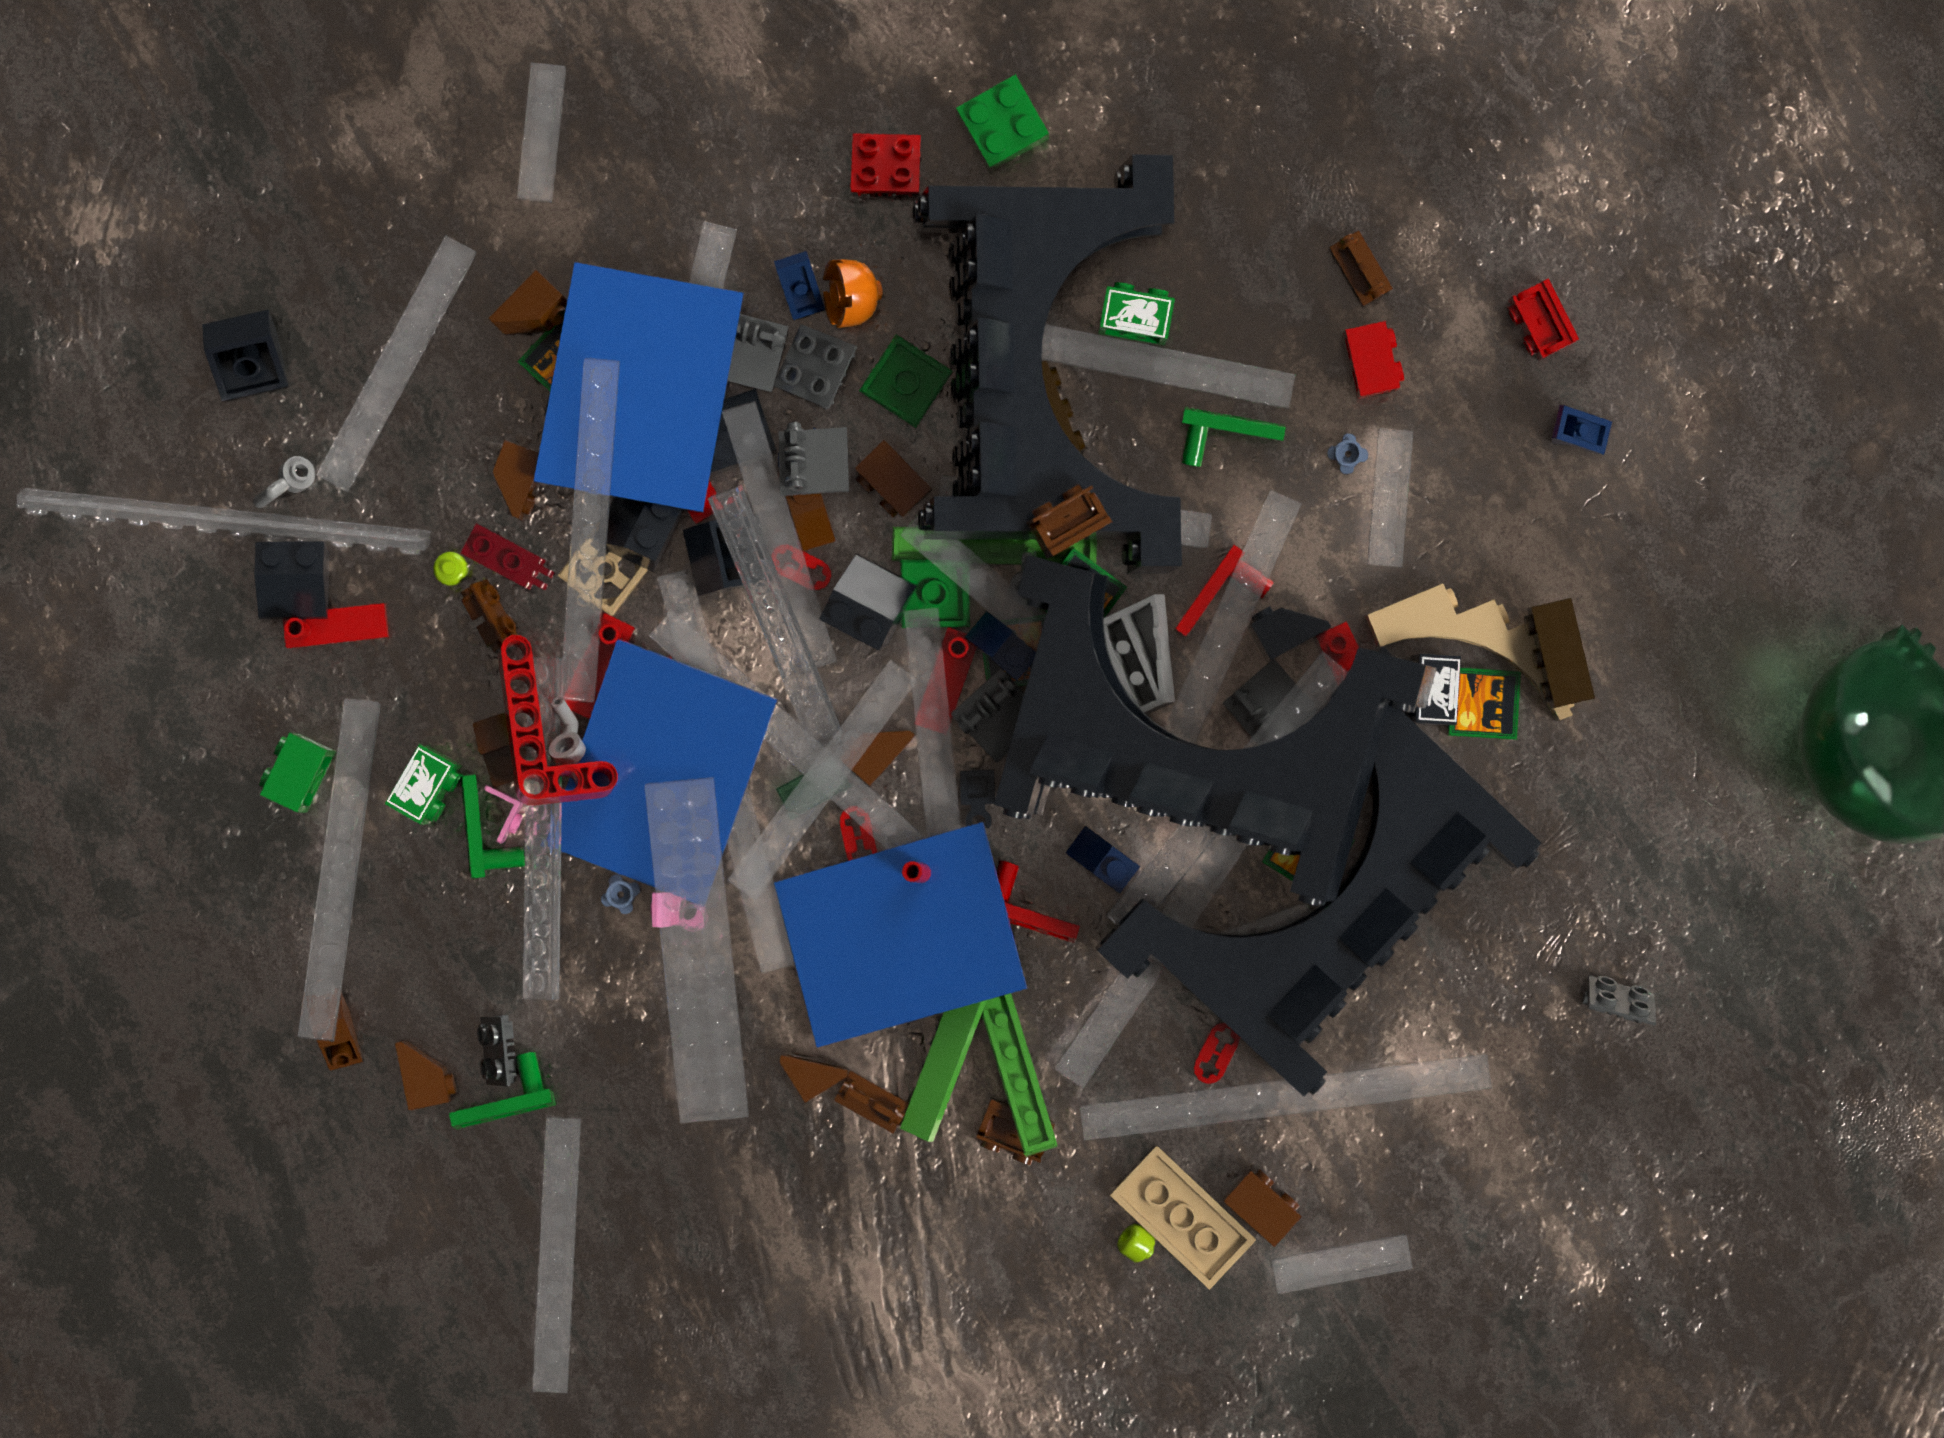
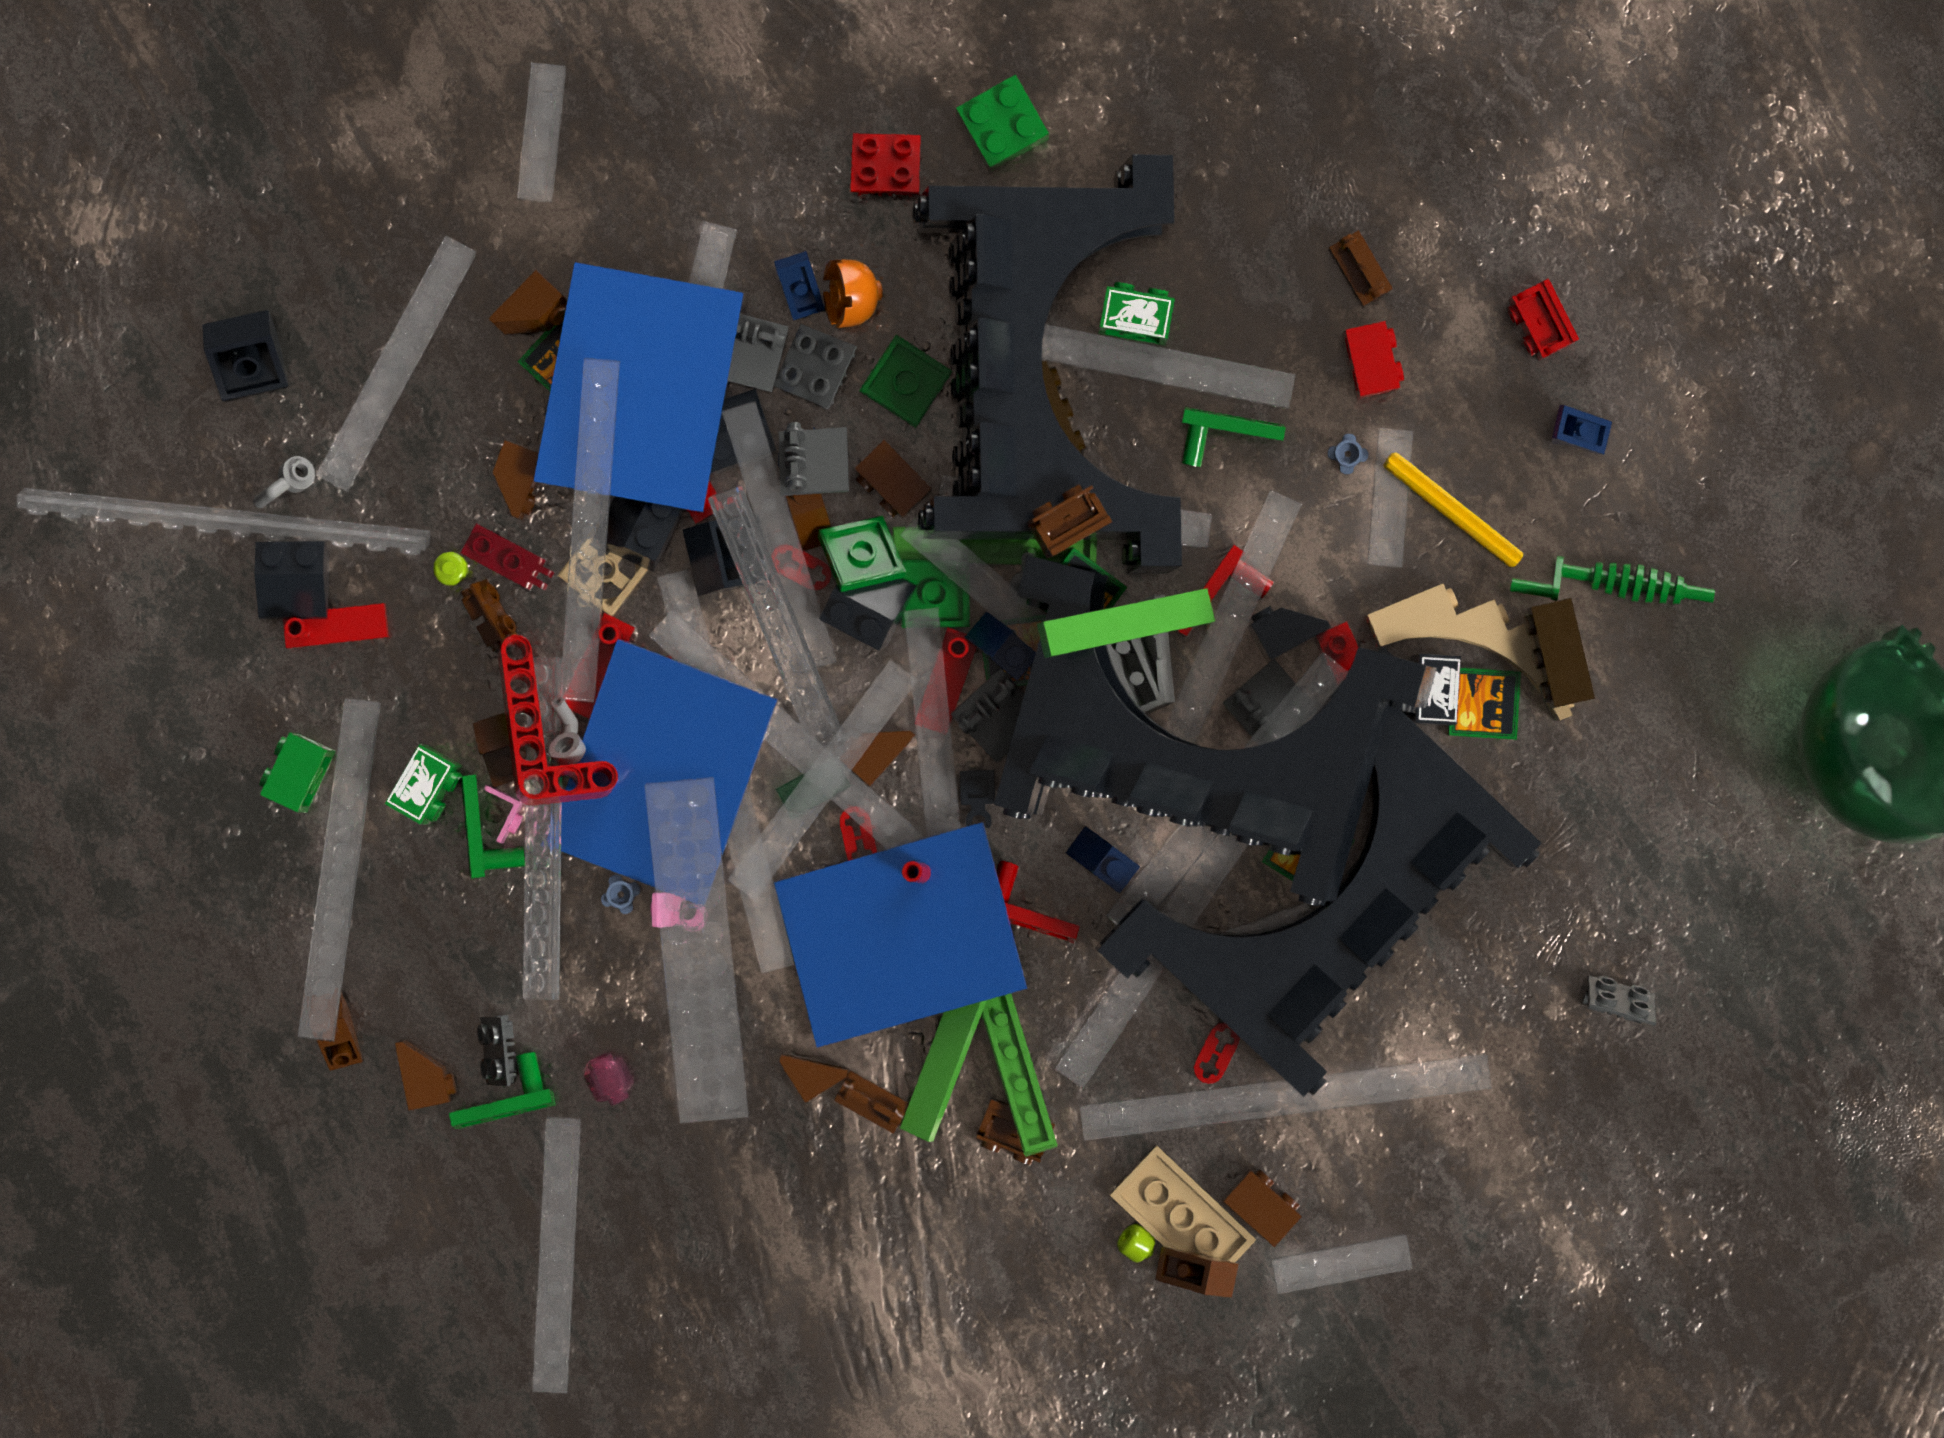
none -> clear pink head [584,1052,634,1106]
none -> green tile [818,515,906,592]
none -> bright green tile [1037,589,1215,658]
none -> reddish brown slope [1155,1246,1239,1298]
none -> yellow axle [1383,452,1523,567]
none -> green piece [1510,556,1715,604]

